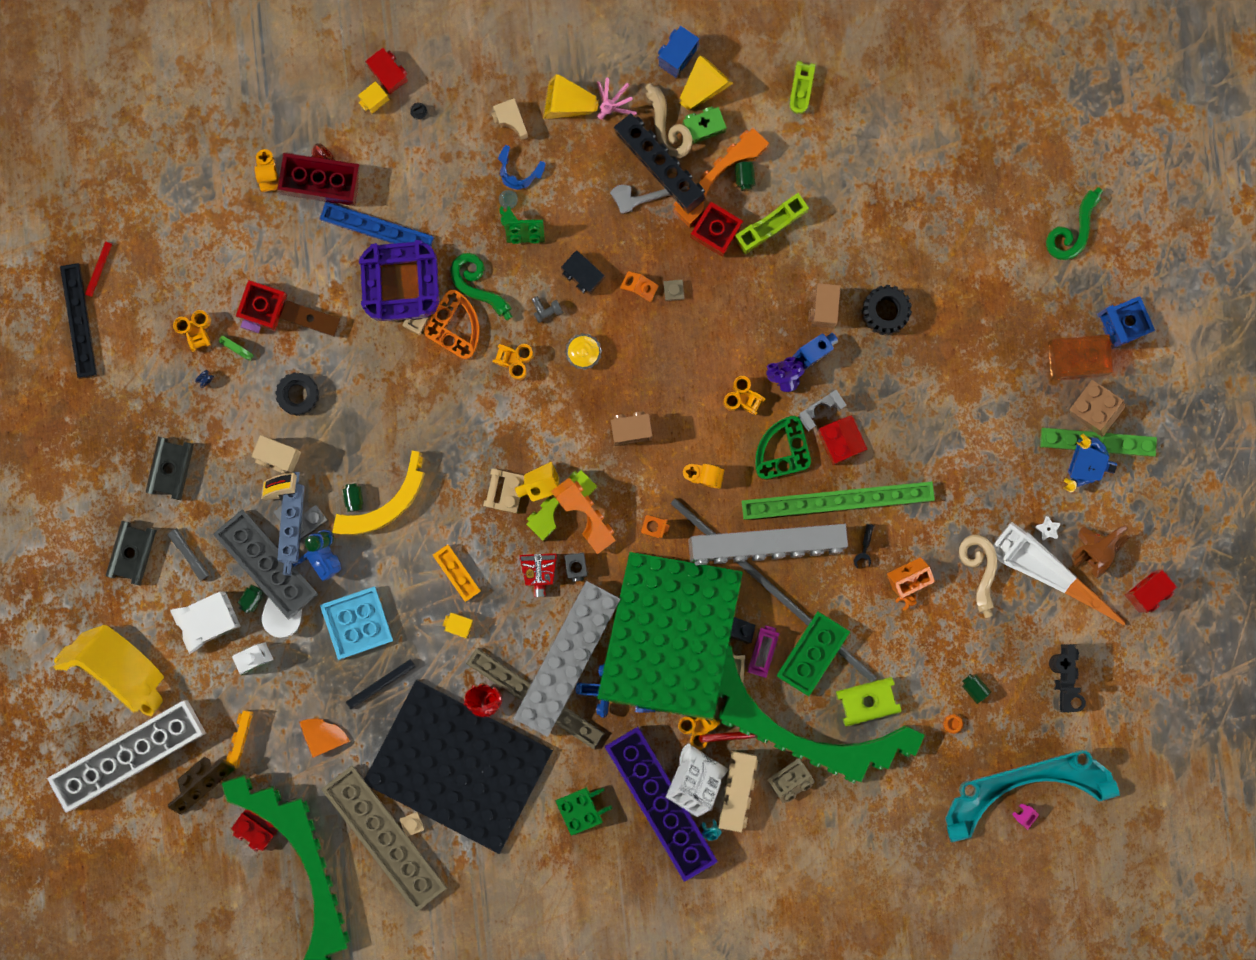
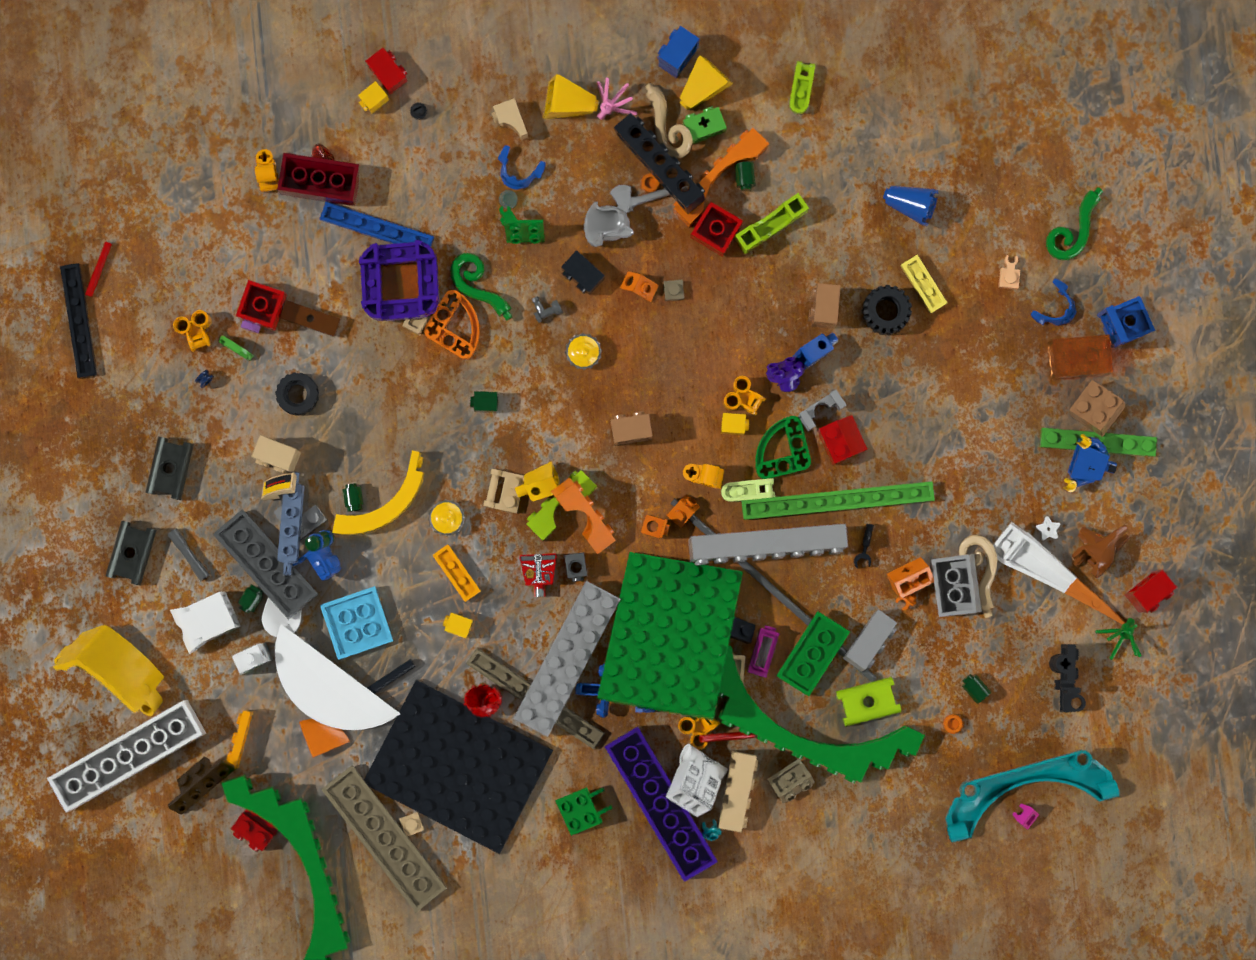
light orange piece [492,344,533,381] -> none
none -> white sticker [275,624,400,730]
none -> yellow piece [428,499,465,537]
none -> dark green brick [470,391,498,413]
none -> light grey hair [584,202,634,247]
none -> orange tile [641,173,660,193]
none -> orange bracket [667,494,700,528]
none -> yellow brick [721,413,749,435]
none -> yellowish green plate [721,478,775,502]
none -> light grey brick [843,609,897,672]
none -> blue cone [883,186,938,227]
none -> light yellow plate [900,255,947,314]
none -> light grey brick [931,554,982,617]
none -> light nougat plate [998,255,1020,290]
none -> blue helmet [1031,278,1077,326]
none -> green plant [1095,618,1142,660]

